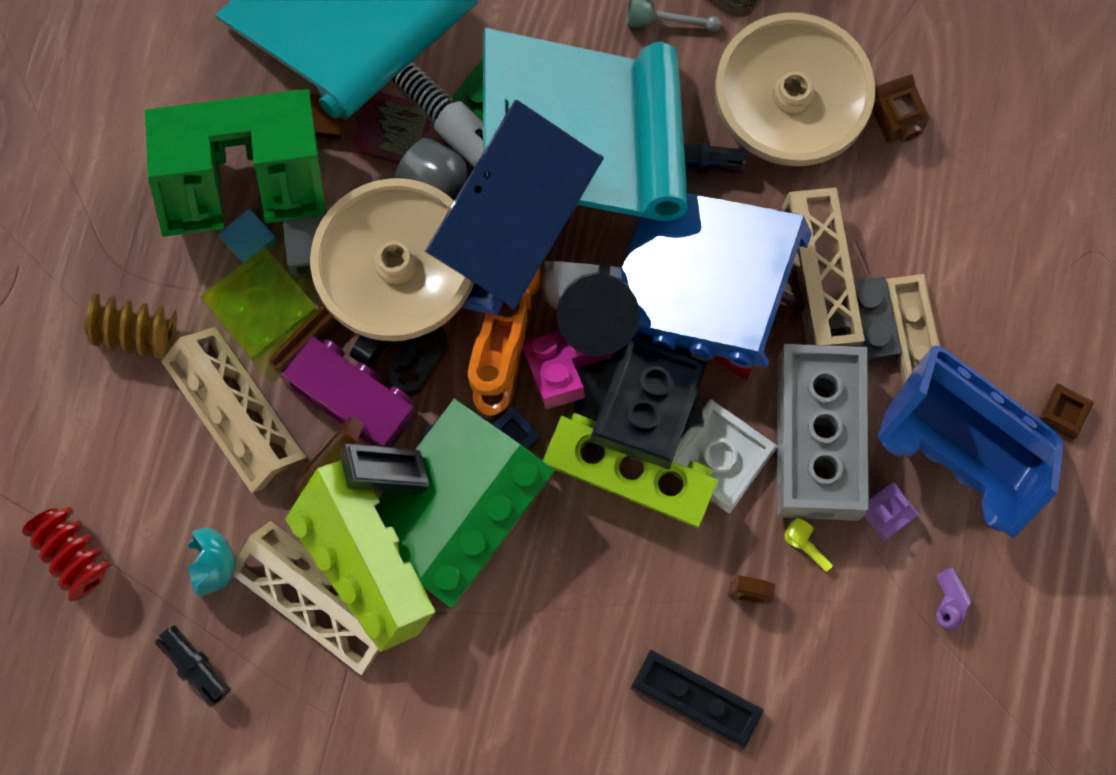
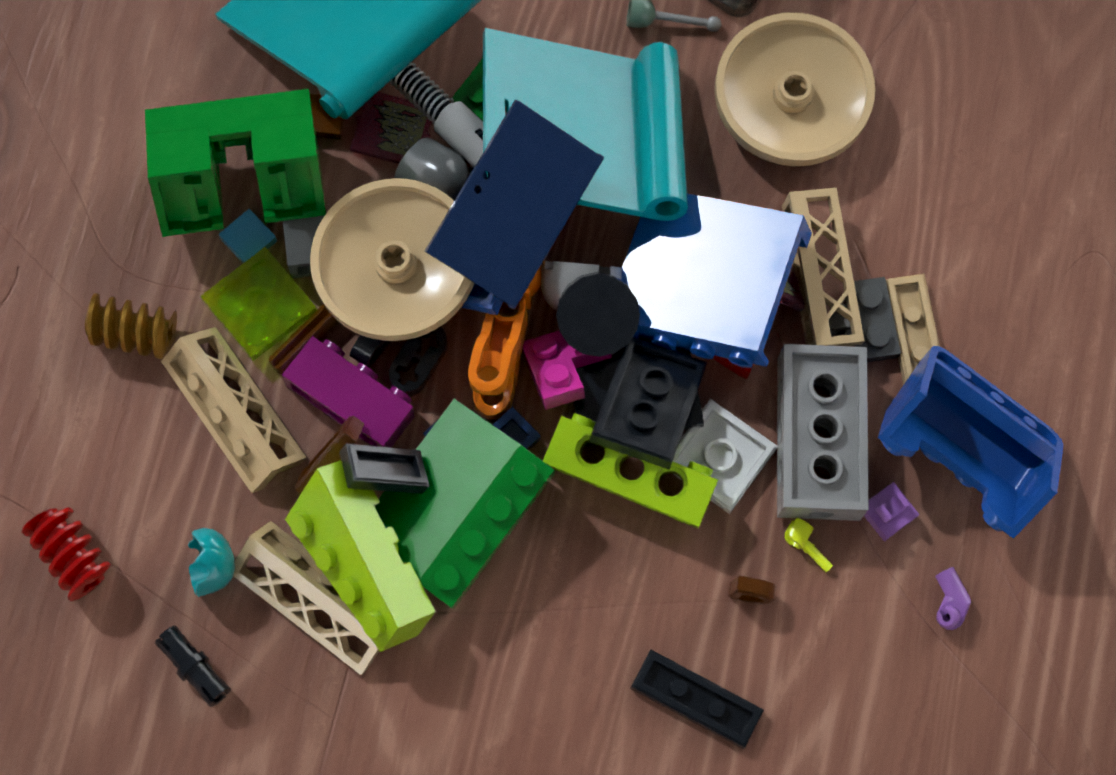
black pin [684,141,746,174] -> none
reddish brown window [872,74,930,143] -> none
reddish brown tile [1039,383,1094,440] -> none

